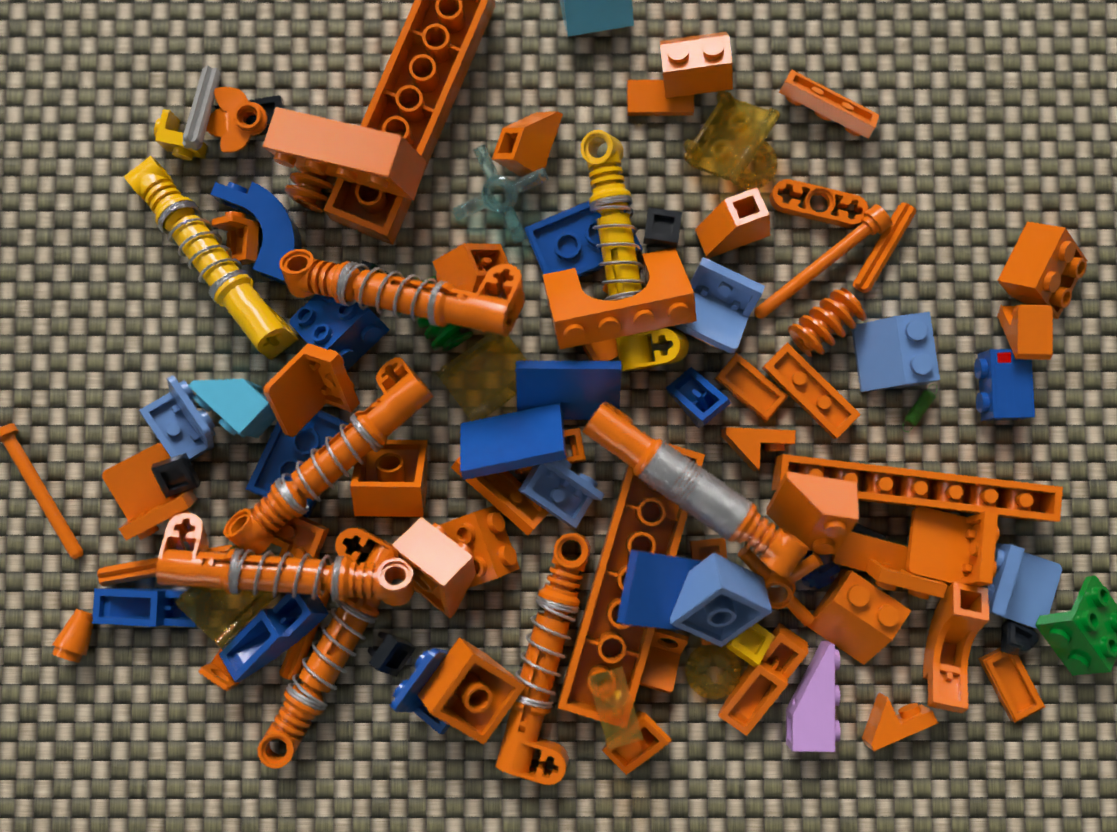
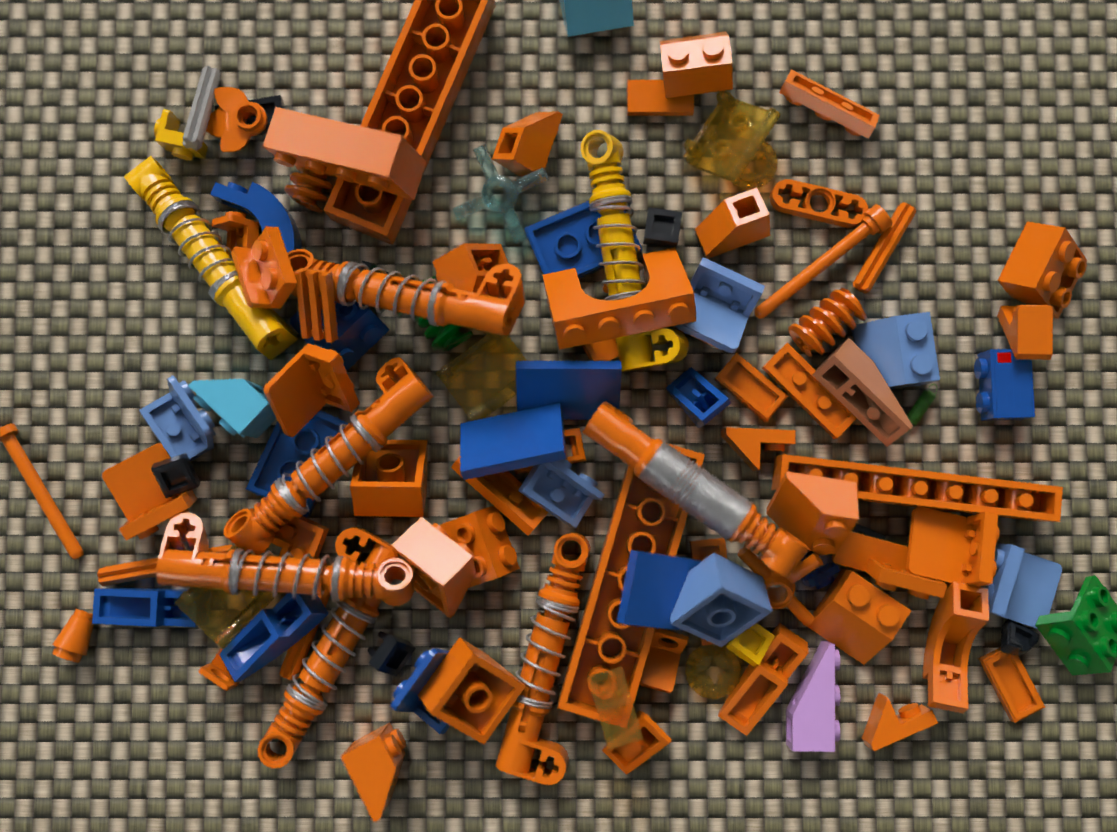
none -> orange bracket [231,226,298,309]
none -> orange tile [295,268,338,343]
none -> orange slope [340,722,406,822]
none -> nougat slope [813,337,913,447]

